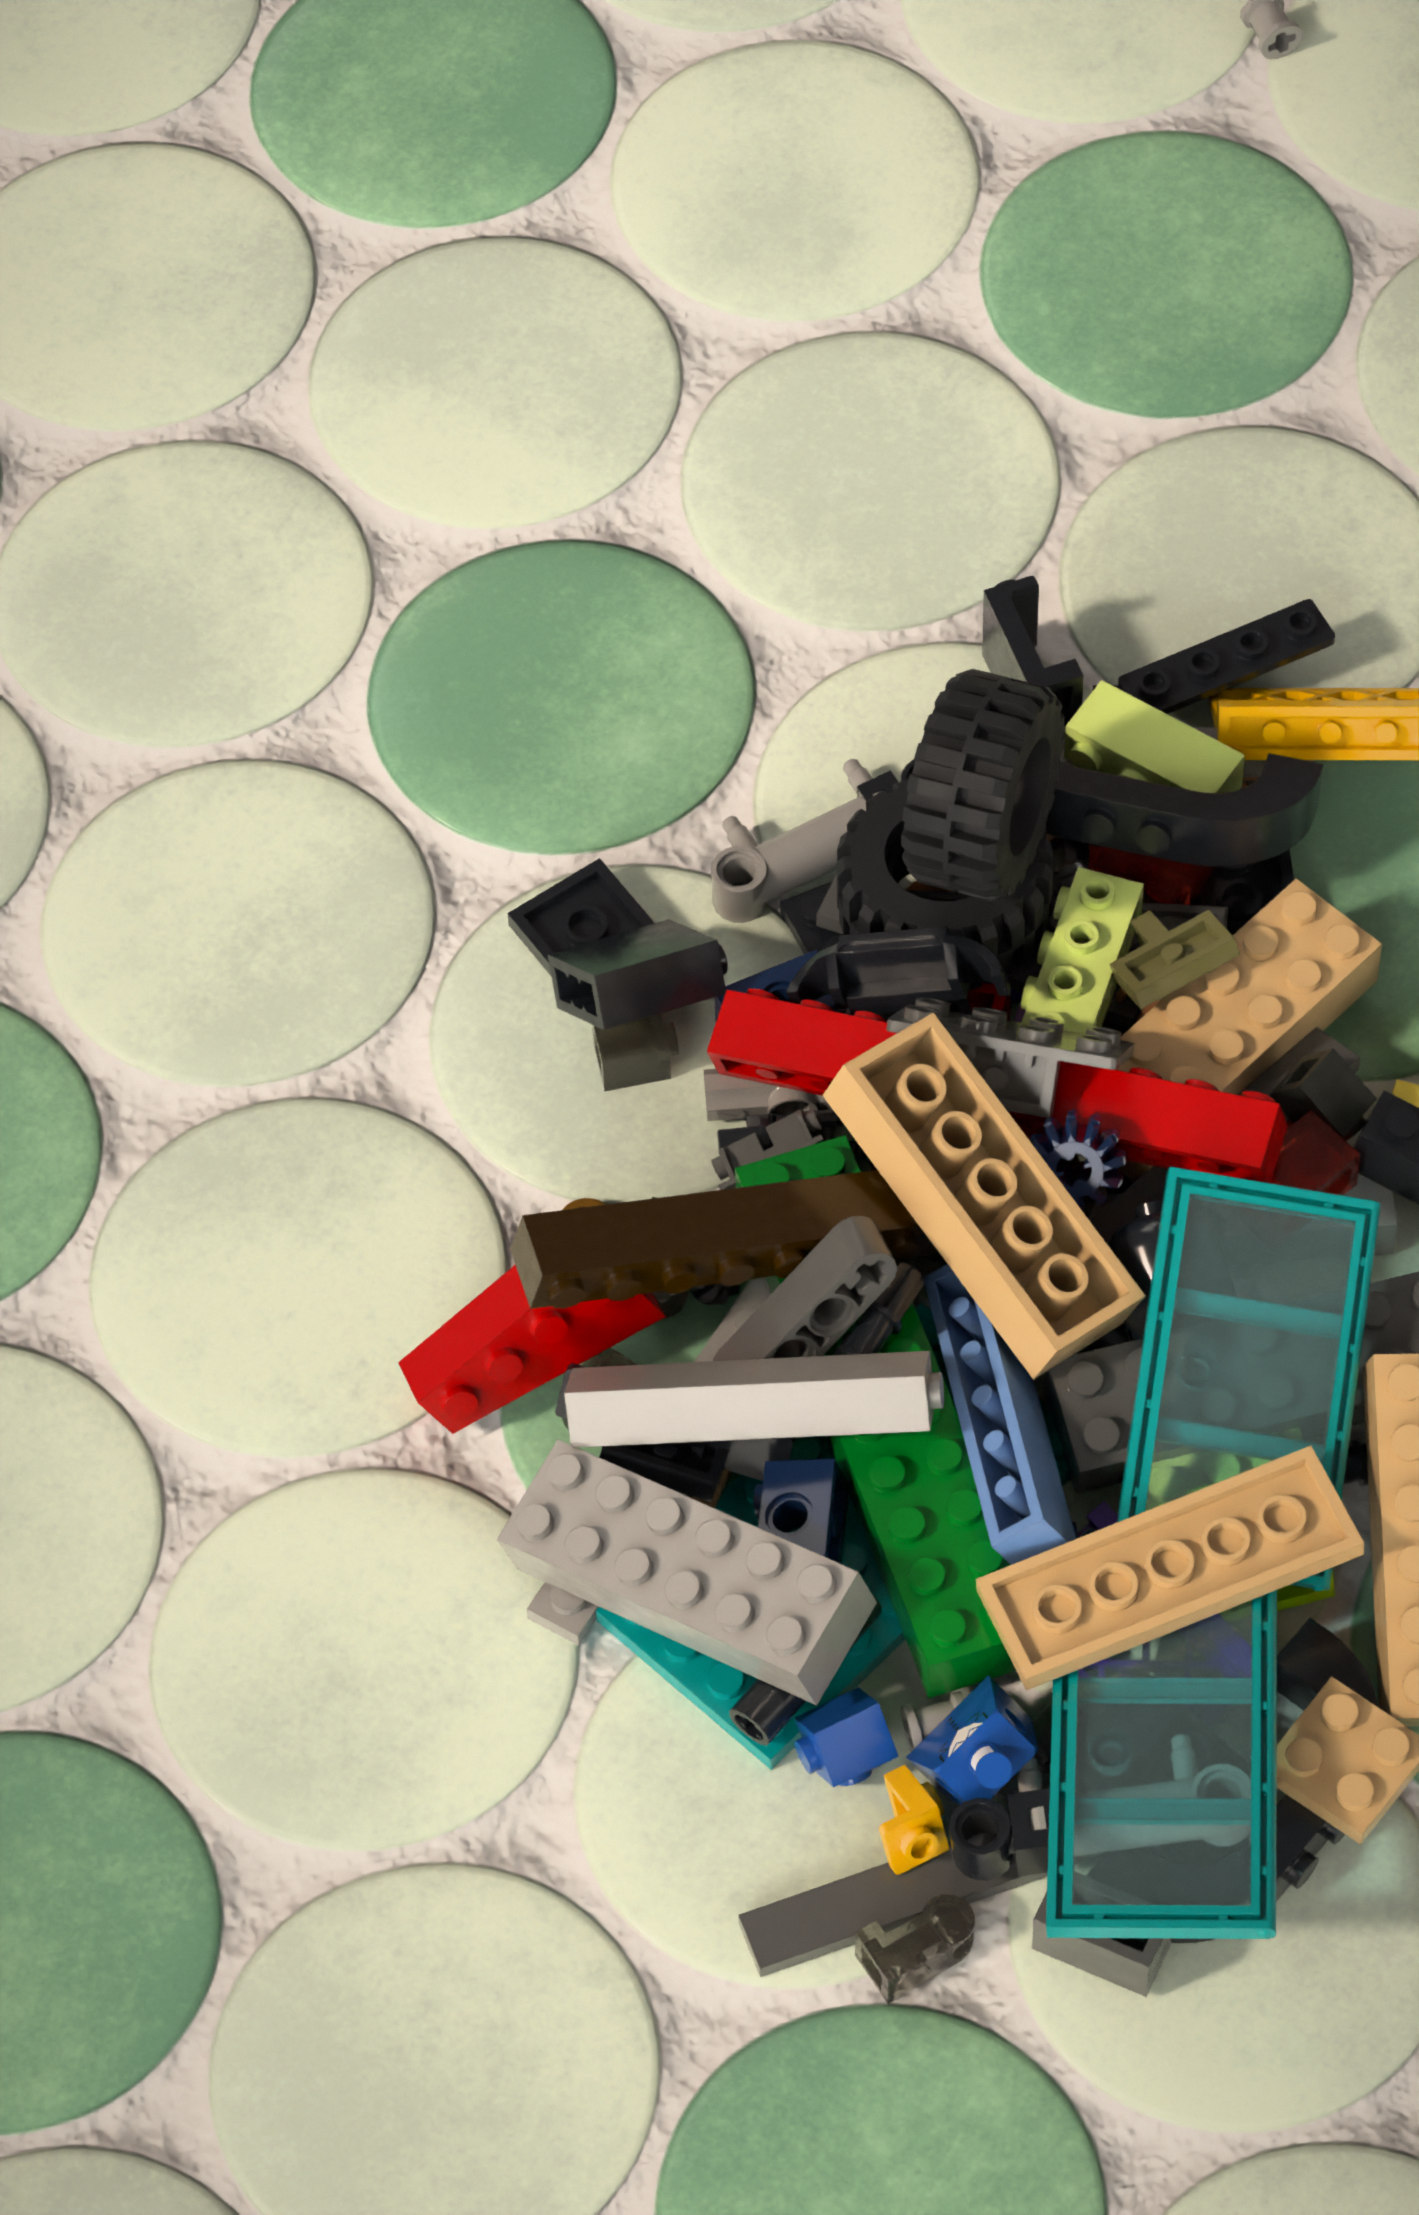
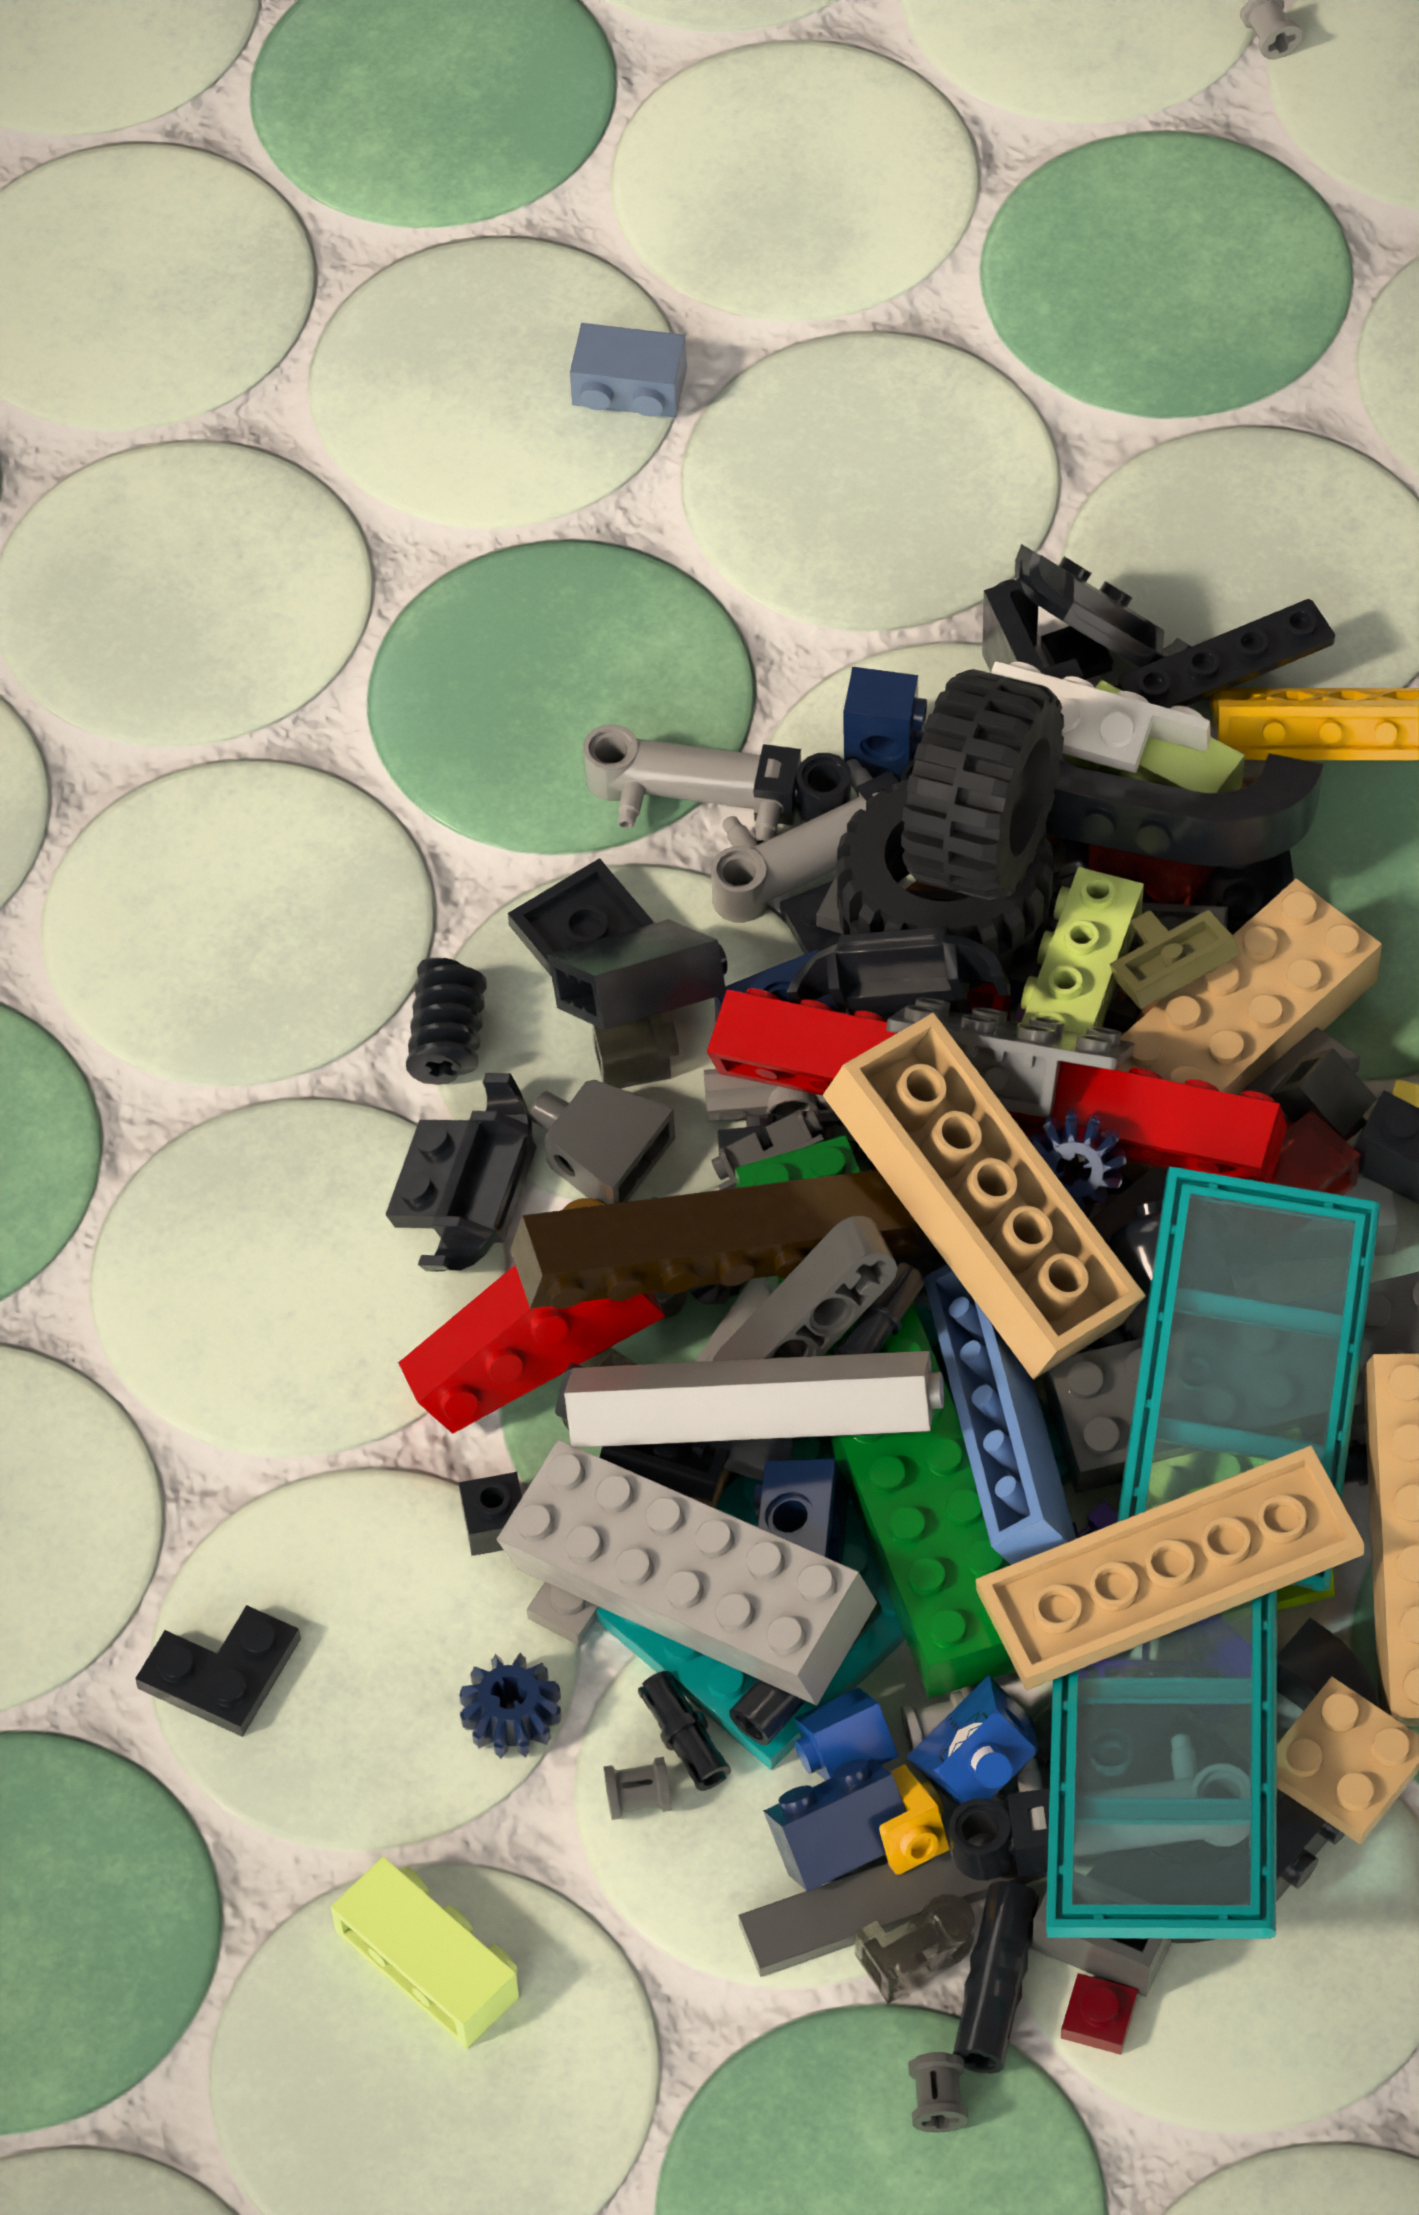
none -> black plate [135,1605,301,1737]
none -> yellowish green brick [331,1856,519,2049]
none -> black plate [385,1073,537,1272]
none -> black piece [406,958,487,1085]
none -> black plate [458,1472,522,1556]
none -> dark blue gear [459,1652,562,1759]
none -> dark grey torso [530,1080,675,1205]
none -> sand blue brick [570,323,687,418]
none -> light grey piece [584,725,851,845]
none -> dark grey bush [603,1757,672,1820]
none -> black pin [638,1671,731,1791]
none -> dark blue brick [763,1759,907,1892]
none -> dark blue brick [843,667,927,782]
none -> dark grey bush [908,2052,968,2133]
none -> black axle [953,1881,1039,2074]
none -> white bracket [991,662,1211,774]
none -> black plate [1015,544,1192,668]
none -> black tile [1040,626,1113,680]
none -> dark red plate [1061,1973,1138,2055]

